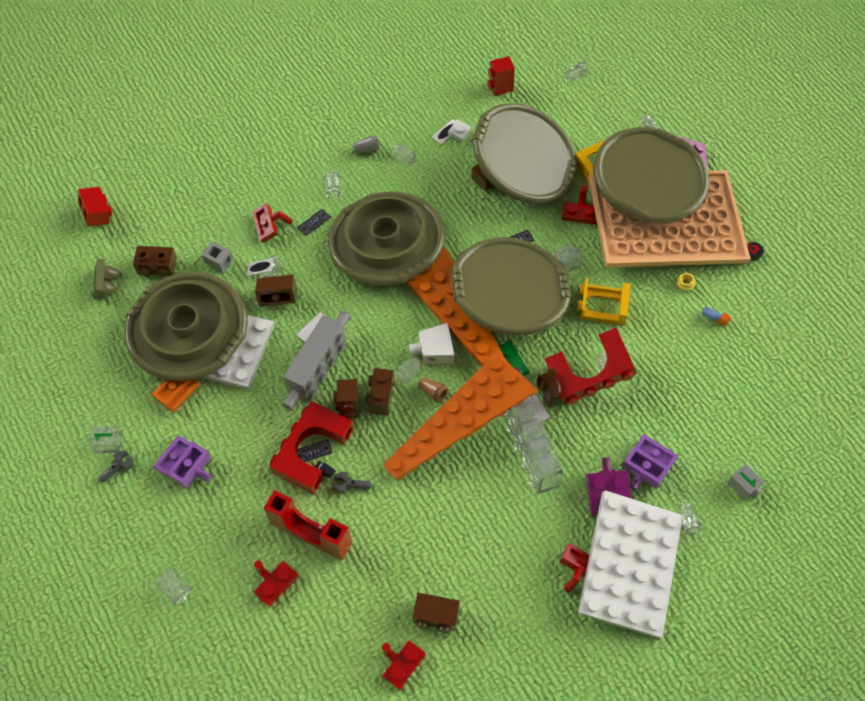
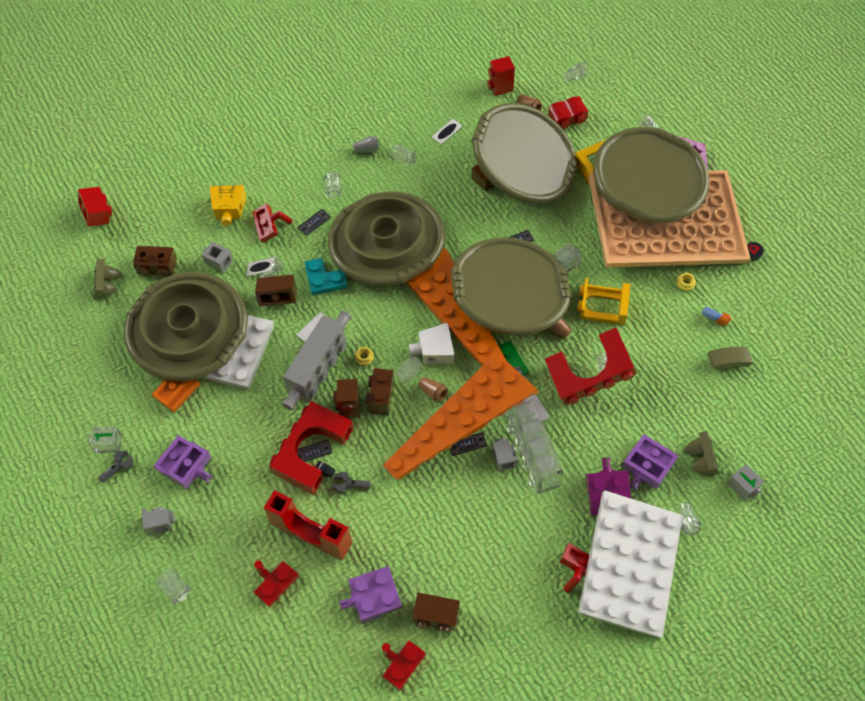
white plate [448,120,471,143] -> none
reddish brown plate [537,368,561,408] -> none
red plate [561,185,597,225] -> none
none -> light grey brick [142,507,175,535]
none -> yellow torso [210,185,246,226]
none -> teal plate [304,258,348,296]
none -> medium lavender plate [339,566,402,624]
none -> light yellow plate [355,347,374,366]
none -> sticker [450,432,488,456]
none -> light grey brick [492,438,519,472]
none -> medium nougat cone [517,94,542,111]
none -> red brick [548,96,588,129]
none -> medium nougat cone [548,318,572,339]
none -> olive tile [683,431,720,476]
none -> olive slope [707,347,753,370]

